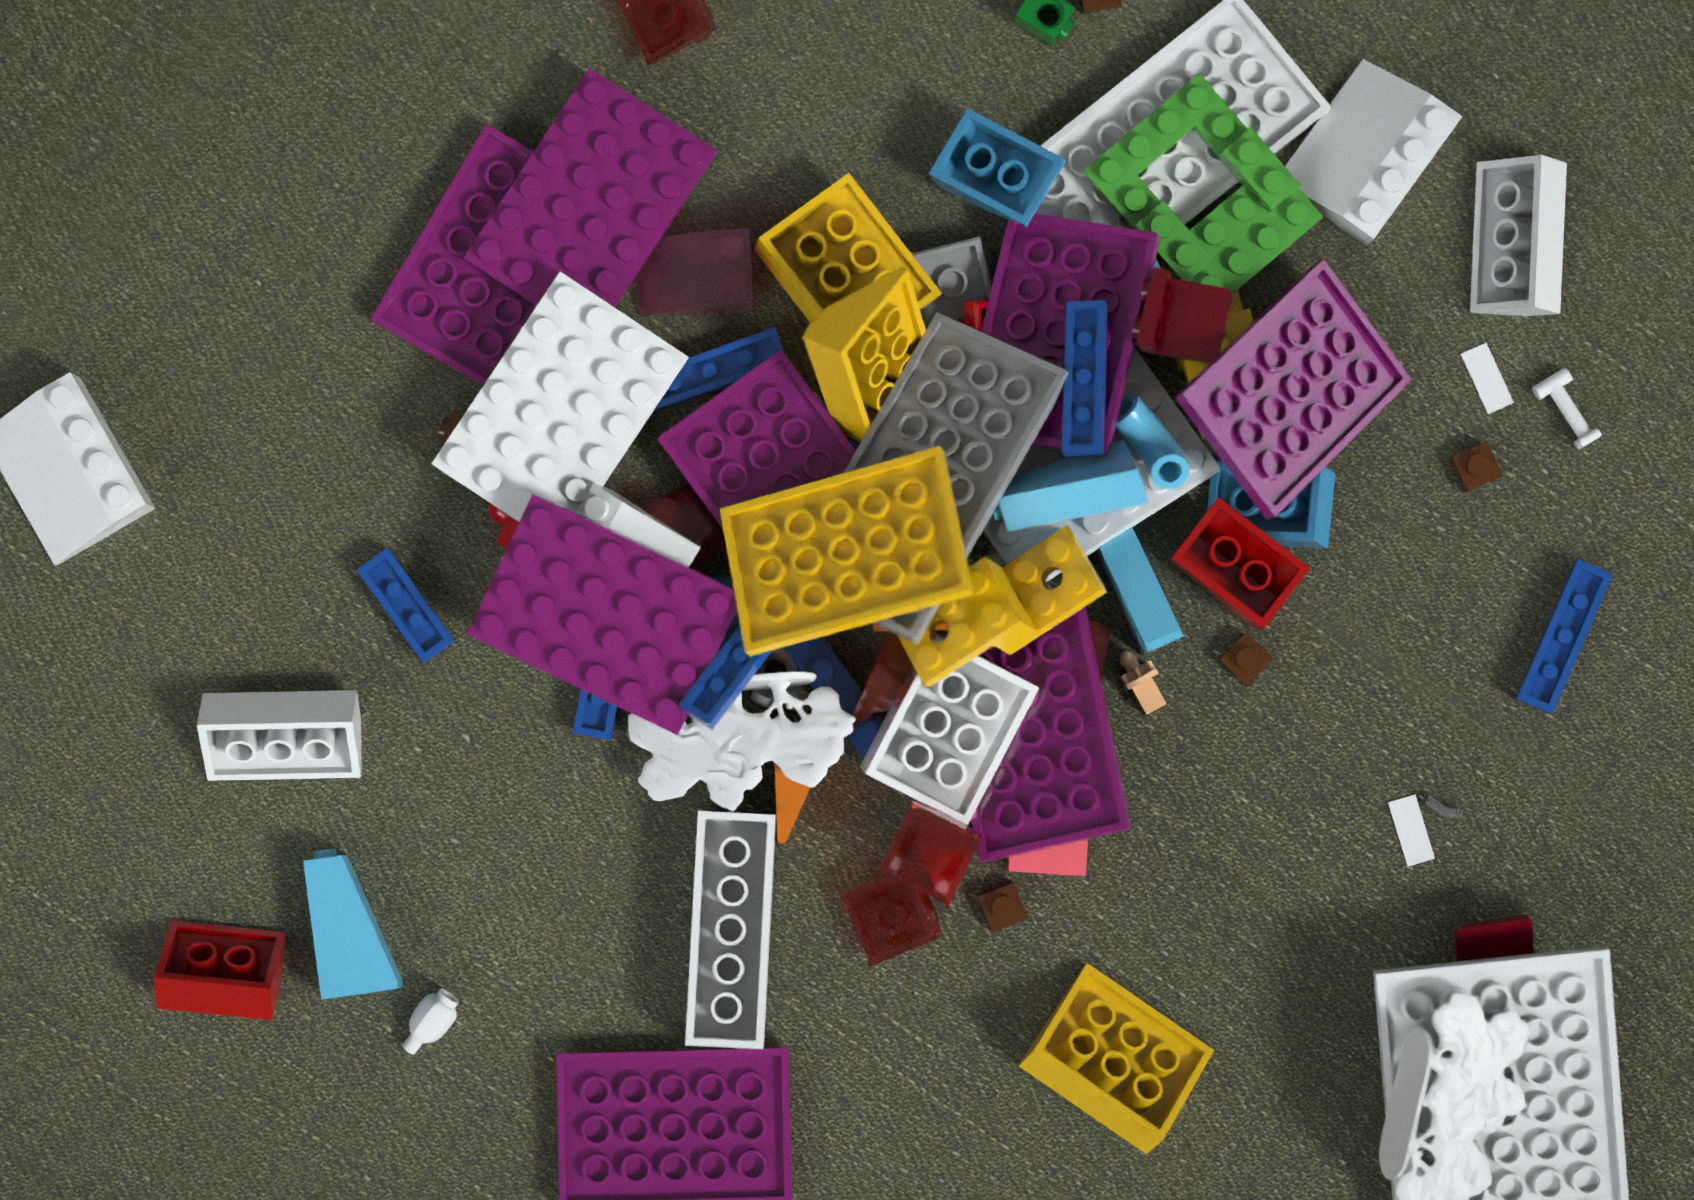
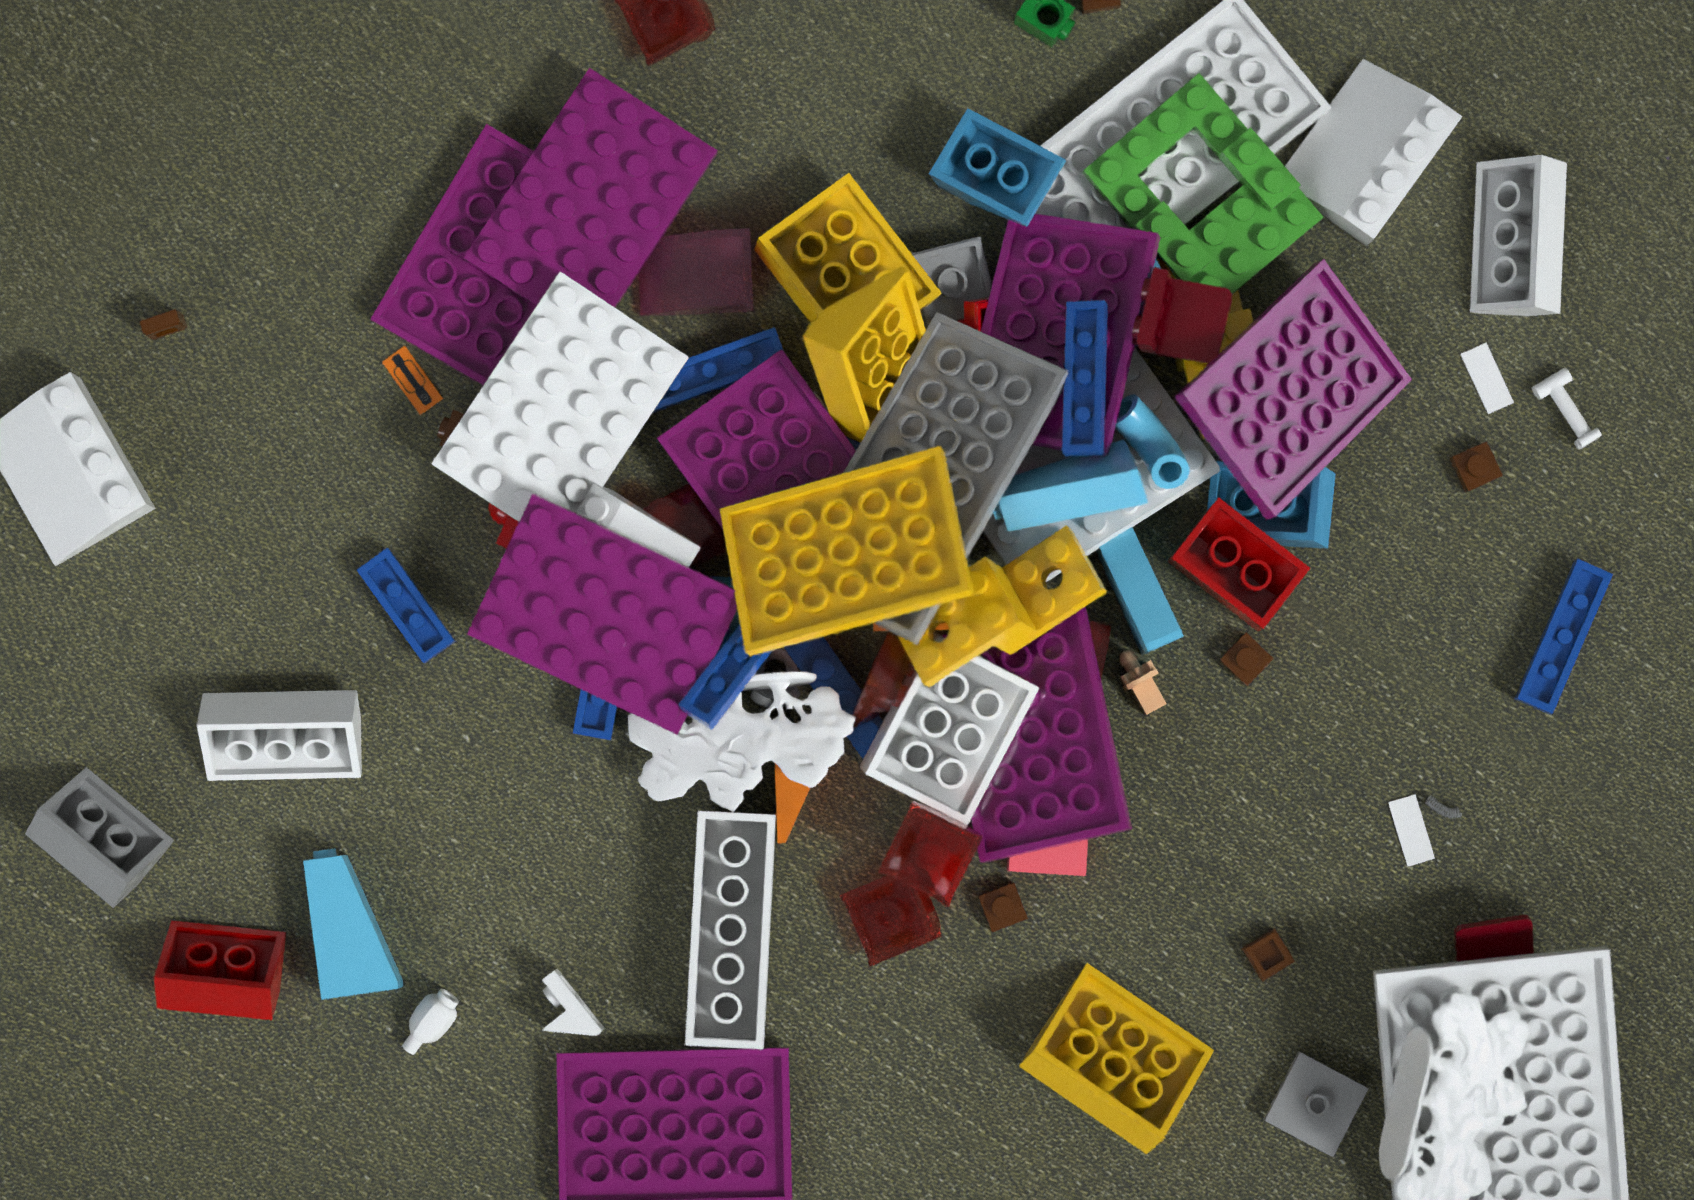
none -> light grey slope [25,767,174,908]
none -> reddish brown tile [139,309,187,340]
none -> orange sticker [382,346,443,415]
none -> white slope [542,968,605,1036]
none -> reddish brown tile [1241,928,1295,982]
none -> light grey plate [1263,1051,1369,1157]

